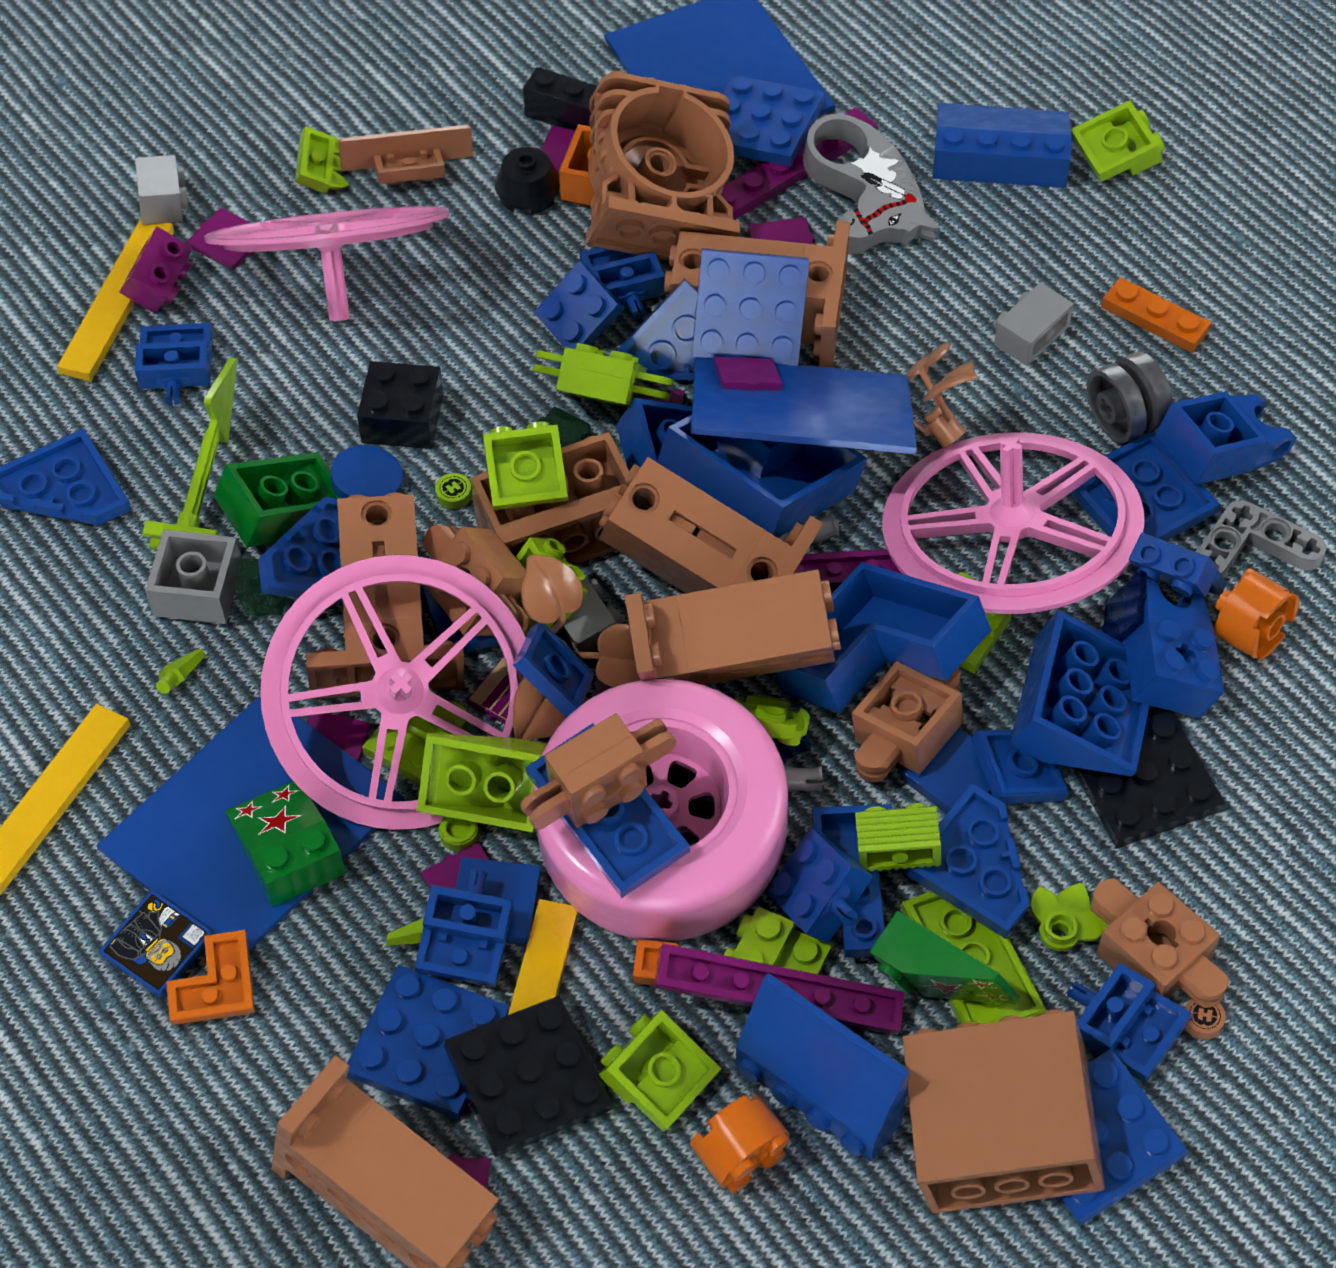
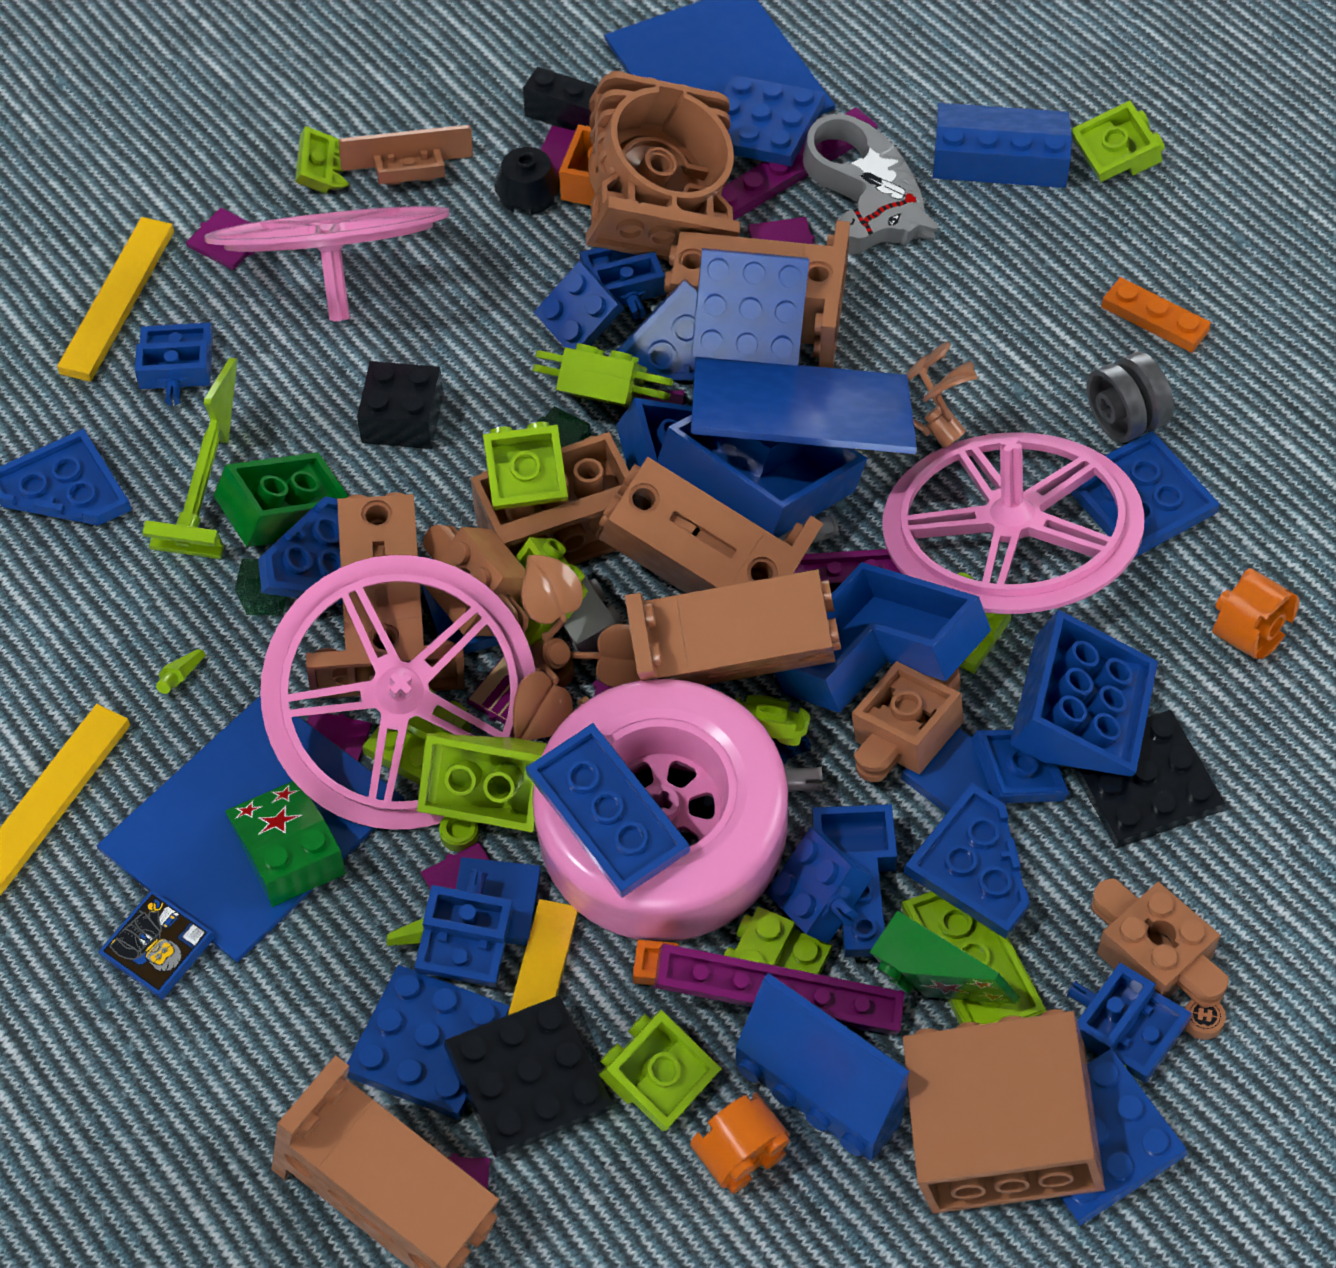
magenta brick [119,226,193,314] -> none
light grey brick [135,155,188,225] -> none
light grey brick [145,530,243,624] -> none
orange plate [166,930,255,1026] -> none
blue tile [330,445,403,499] -> none
lime tile [435,473,472,509] -> none
blue tile [513,623,595,718] -> none
nougat brick [520,713,677,830] -> none
magenta piece [714,357,783,391] -> none
lime brick [855,803,942,872] -> none
light grey brick [994,282,1074,366] -> none
lime plate [1031,883,1108,951] -> none
clear blue piece [1102,570,1147,642] -> none
blue brick [1124,577,1224,718] -> none
blue plate [1128,532,1227,597] -> none
blue brick [1155,391,1296,485] -> none
light grey beam [1197,500,1327,578] -> none

